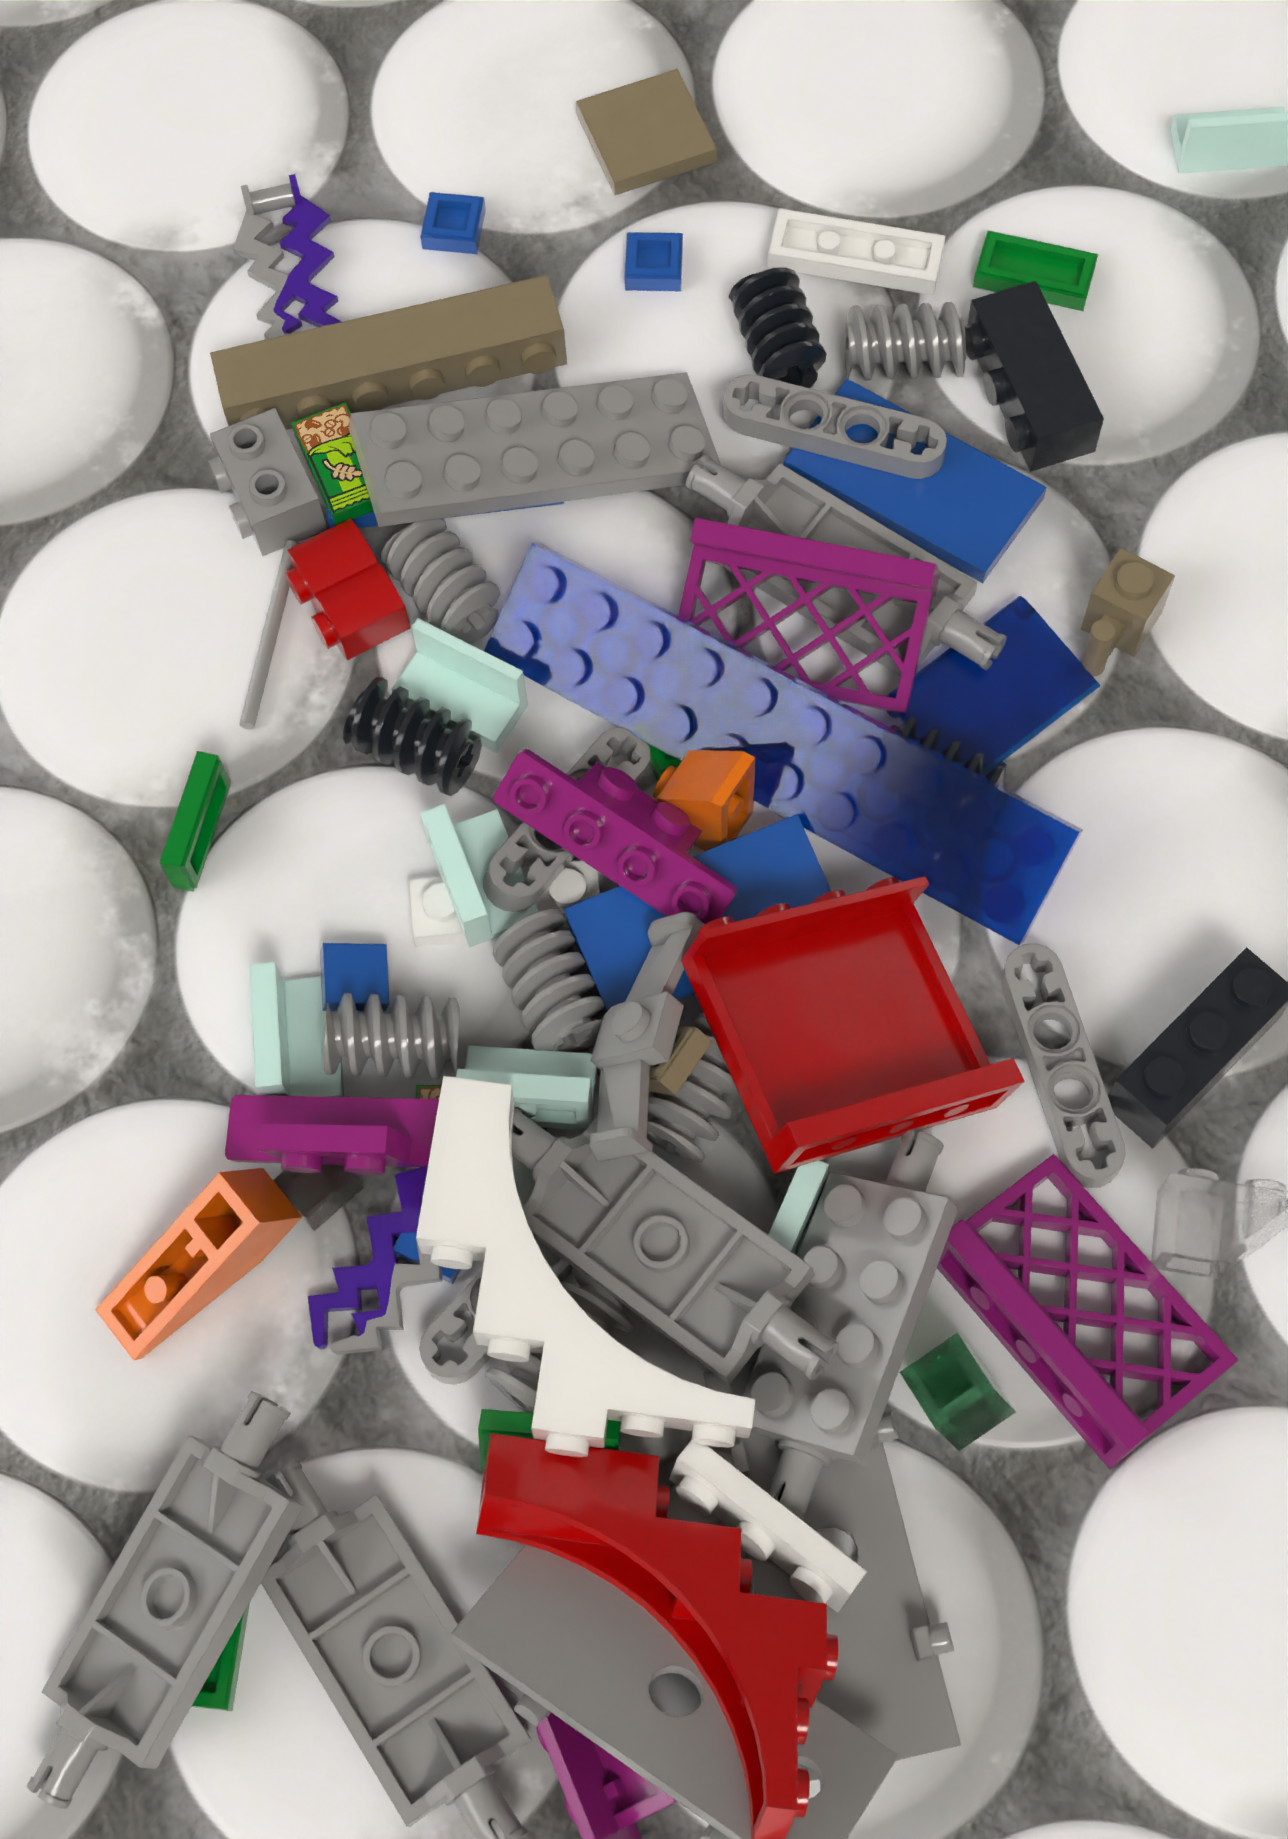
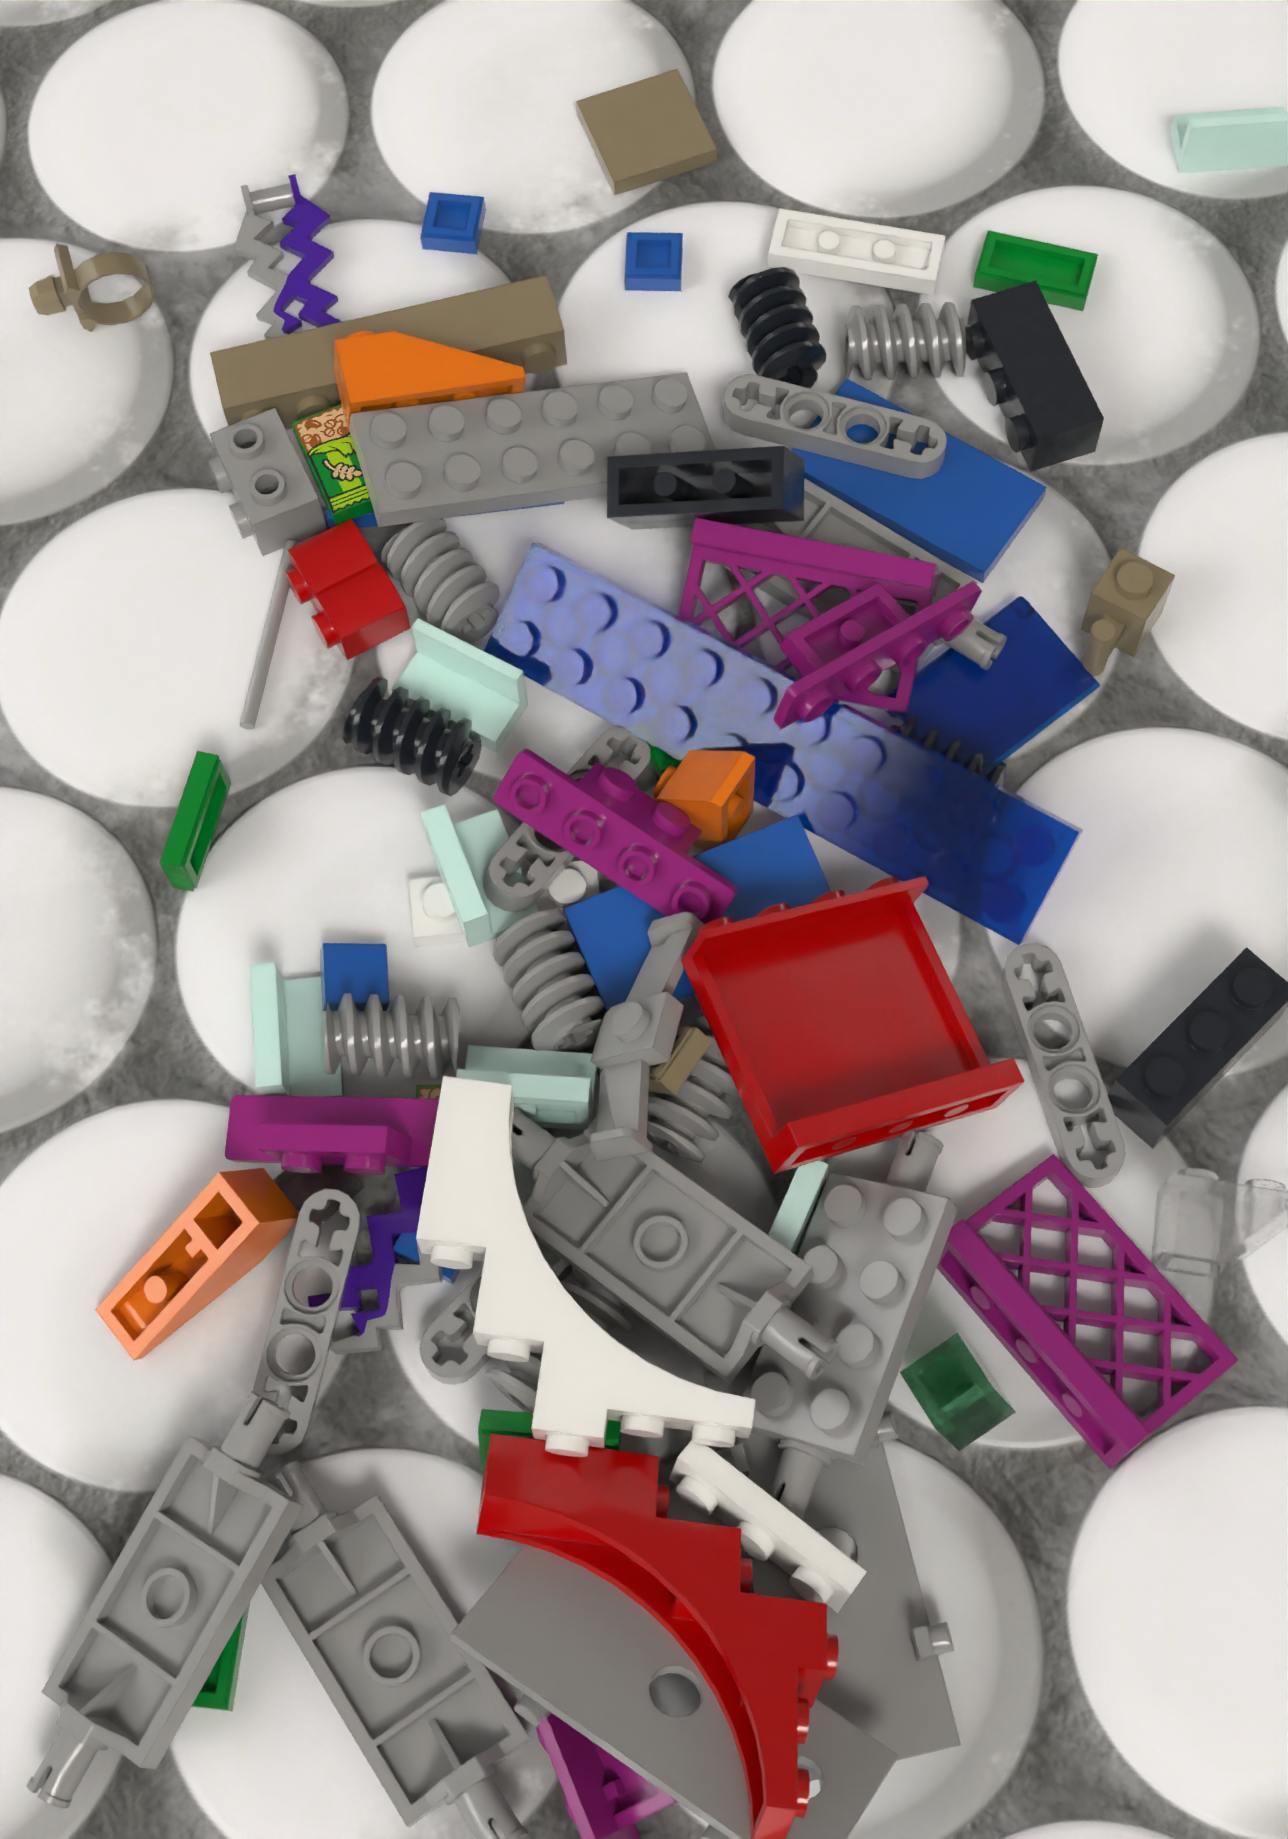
none -> dark tan piece [28,243,155,332]
none -> light grey beam [253,1189,362,1455]
none -> orange slope [333,331,526,432]
none -> black brick [607,446,805,530]
none -> magenta bracket [773,581,982,729]

